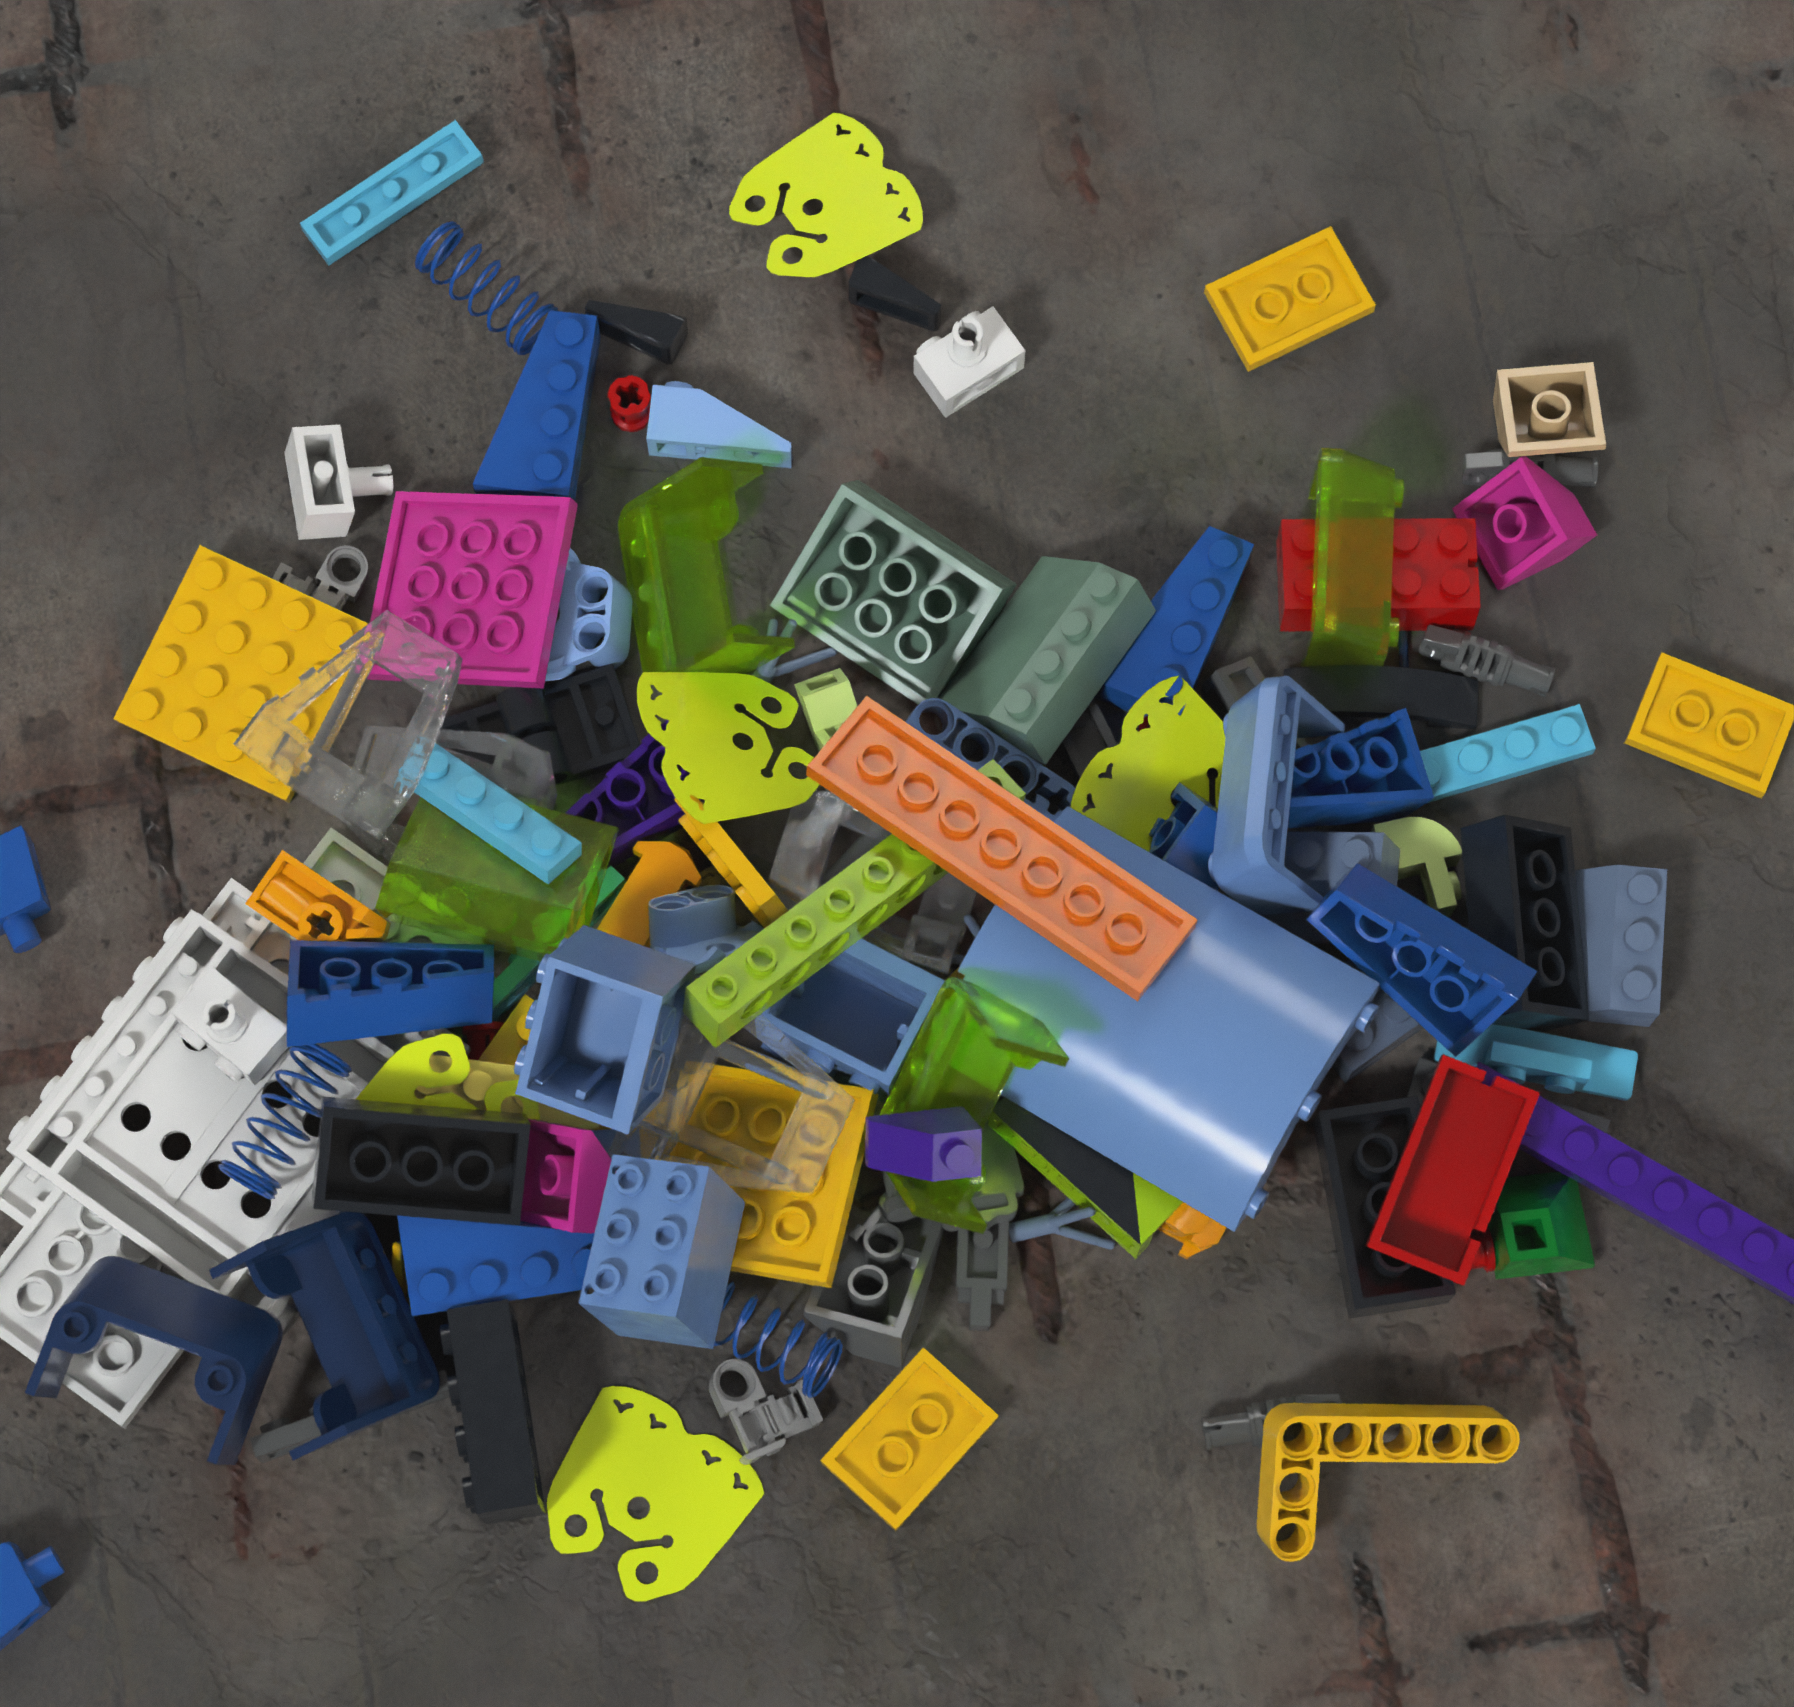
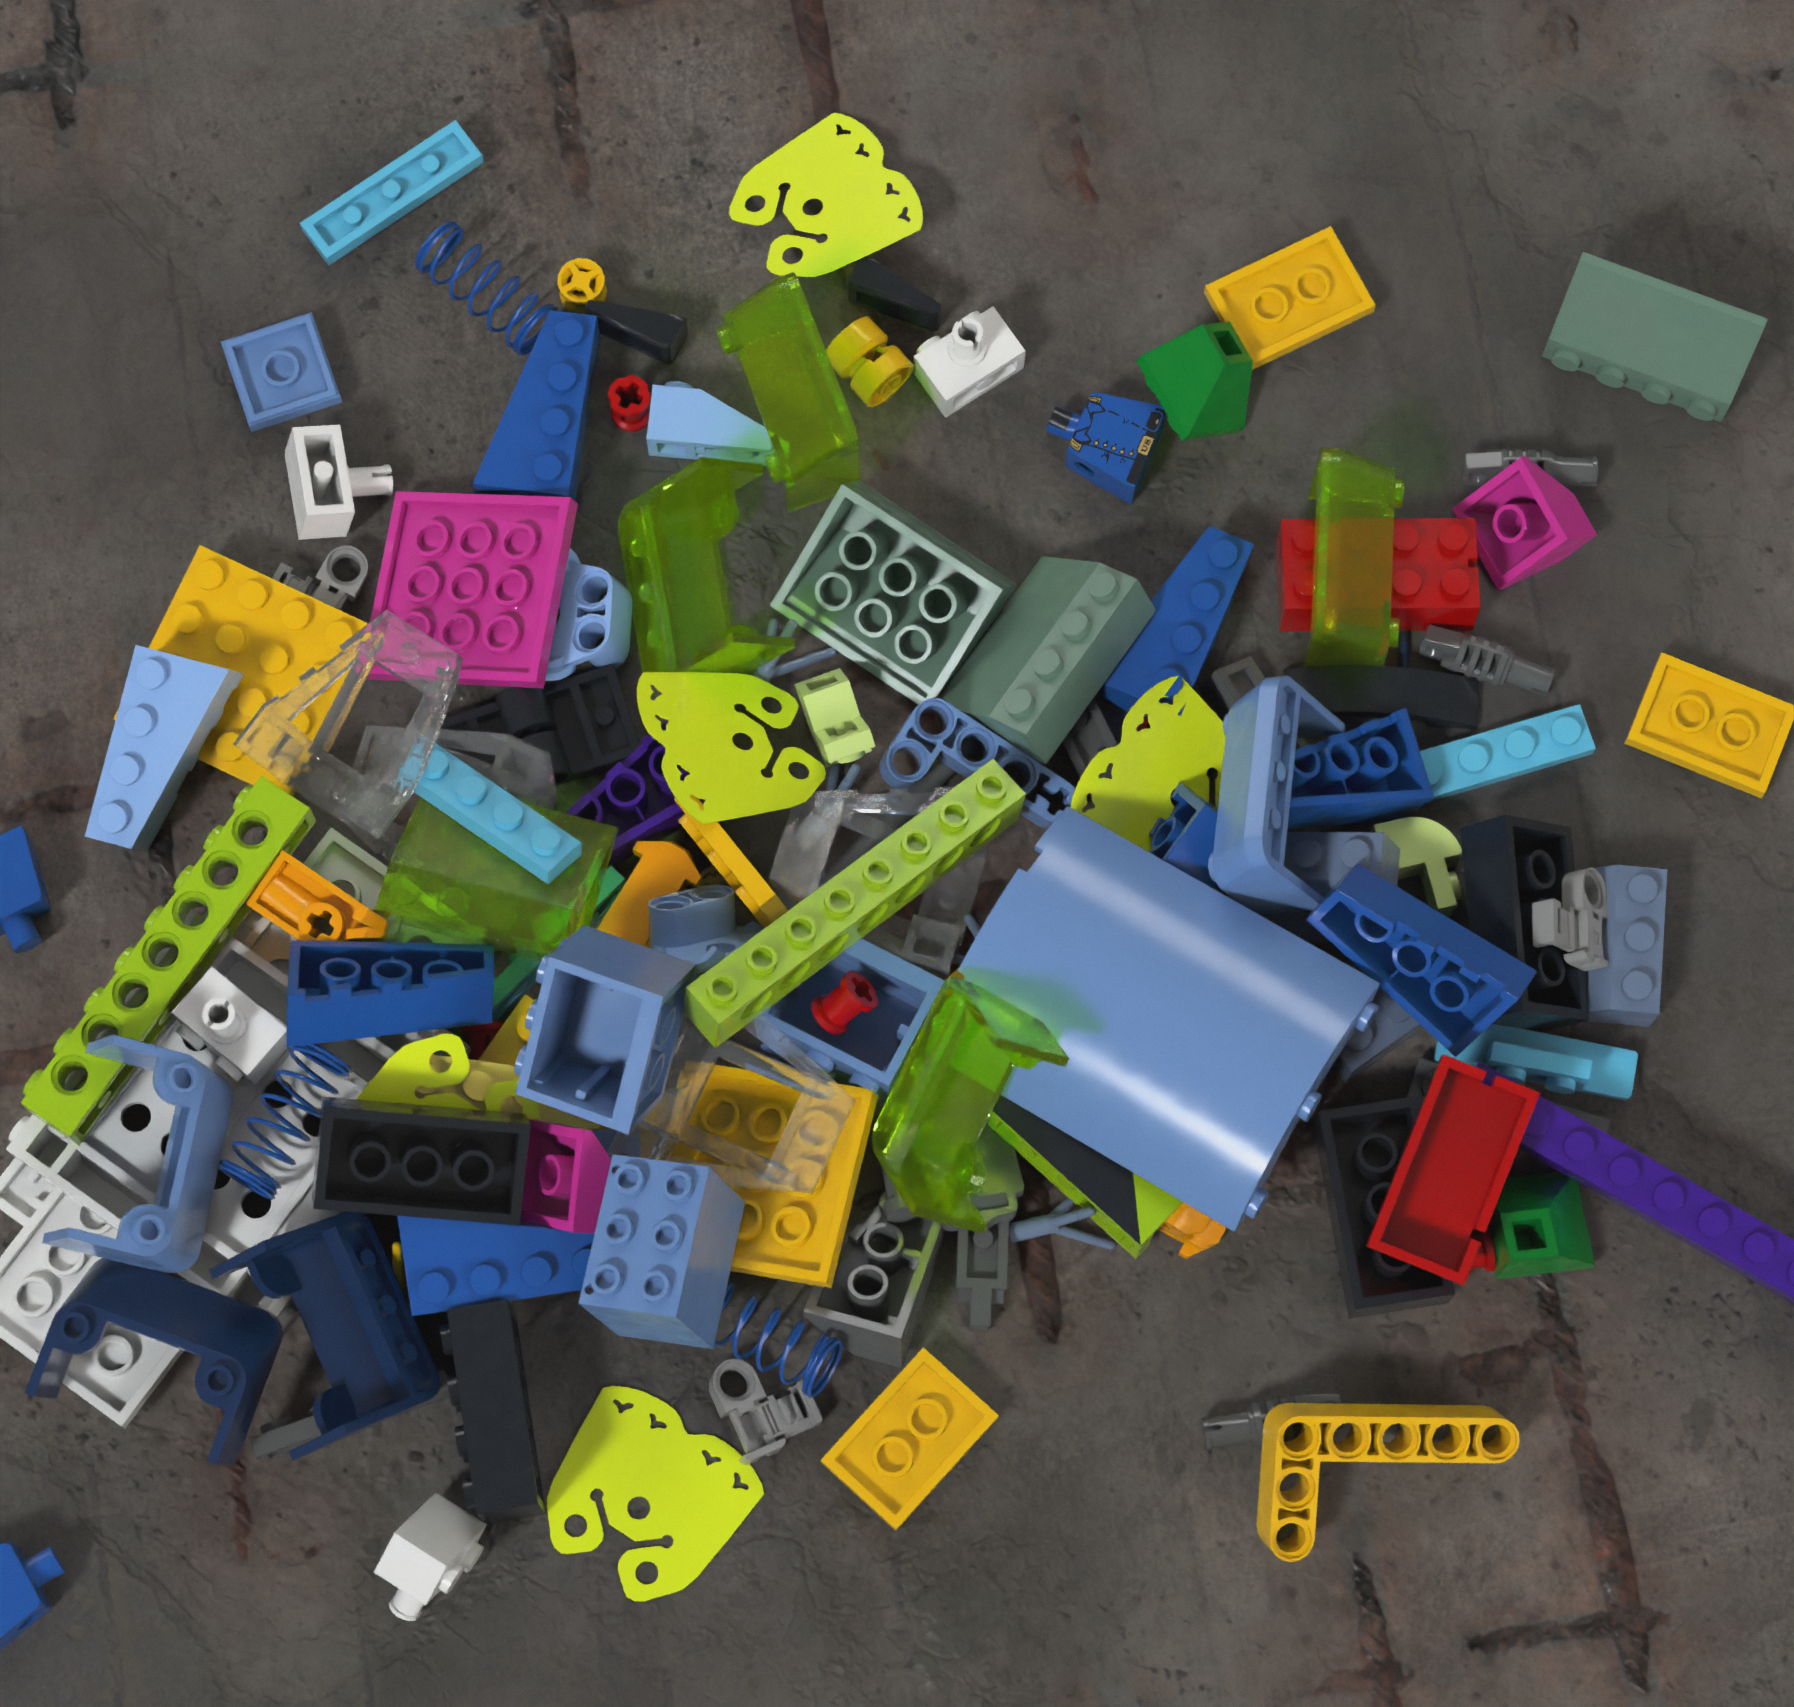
orange plate [806,696,1198,1002] -> none
dark purple slope [865,1106,982,1182] -> none
tan slope [1493,362,1606,457] -> none
none -> lime brick [20,776,316,1146]
none -> medium blue windscreen [42,1035,233,1273]
none -> light blue wedge [85,645,244,851]
none -> medium blue plate [221,312,342,432]
none -> white brick [374,1492,487,1621]
none -> yellow wheel [557,258,607,314]
none -> clear neon green windscreen [716,272,860,512]
none -> red bush [811,971,878,1036]
none -> yellow wheel [824,316,914,408]
none -> blue torso [1046,392,1166,504]
none -> green slope [1136,321,1253,441]
none -> light grey piece [1532,867,1609,971]
none -> sand green slope [1542,252,1768,422]

